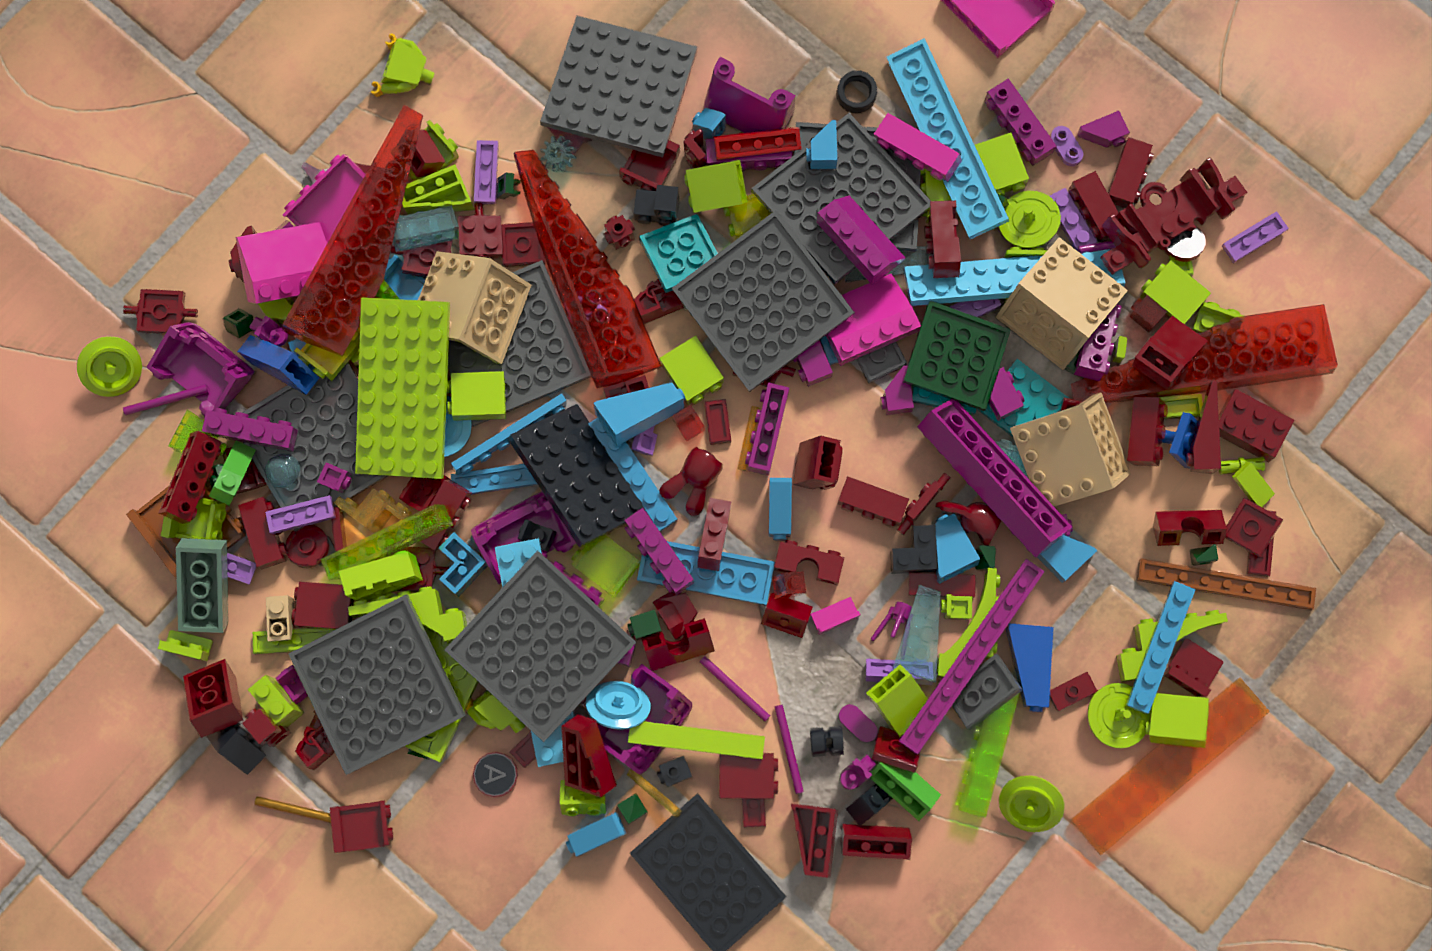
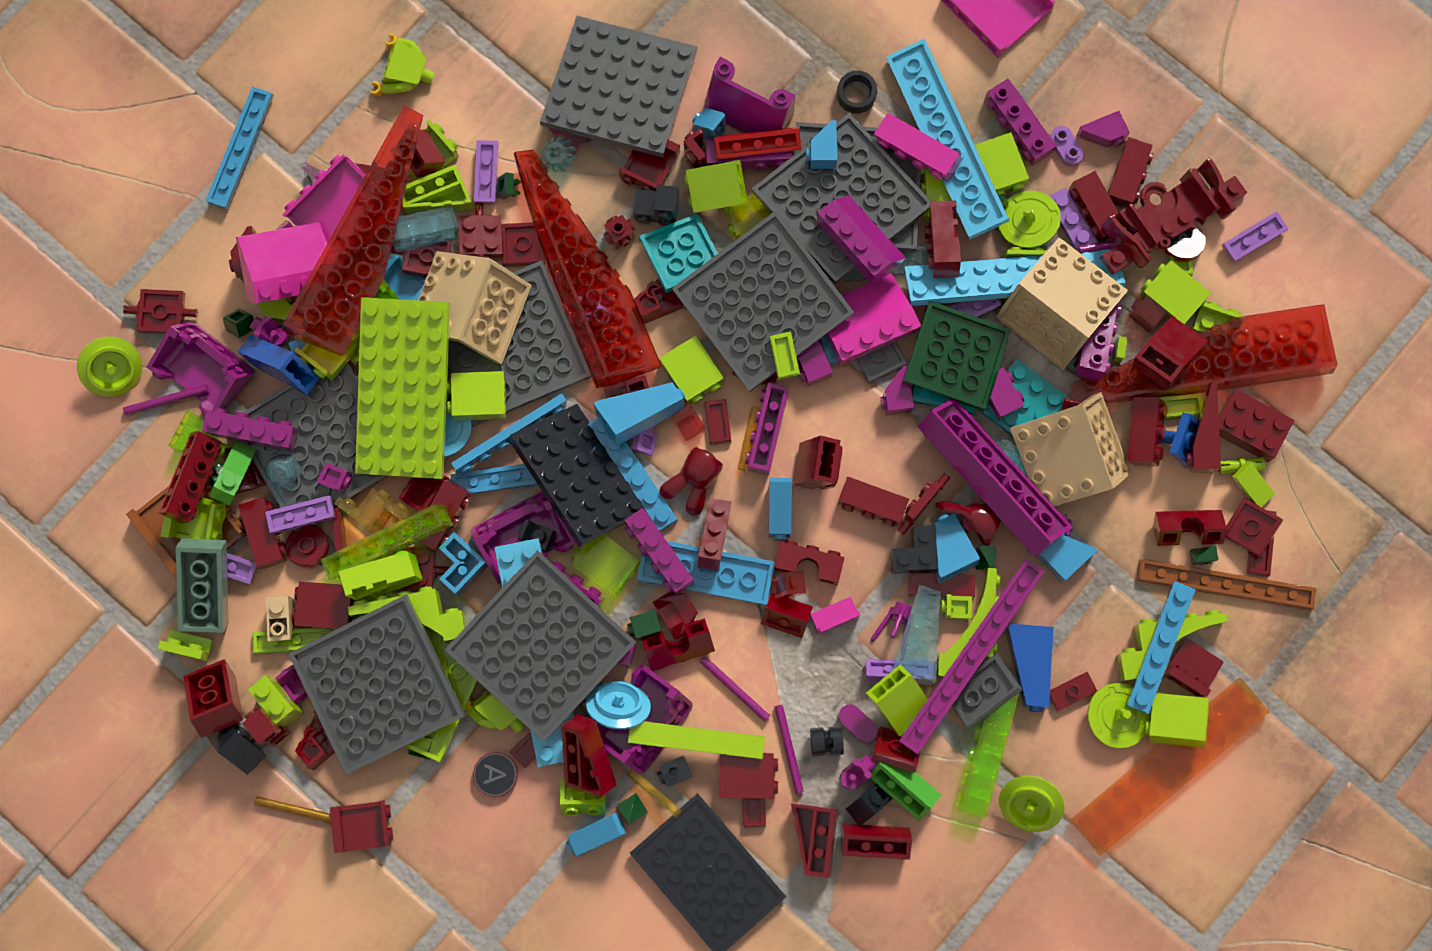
none -> dark azure plate [206,86,273,210]
none -> lime tile [769,332,800,380]

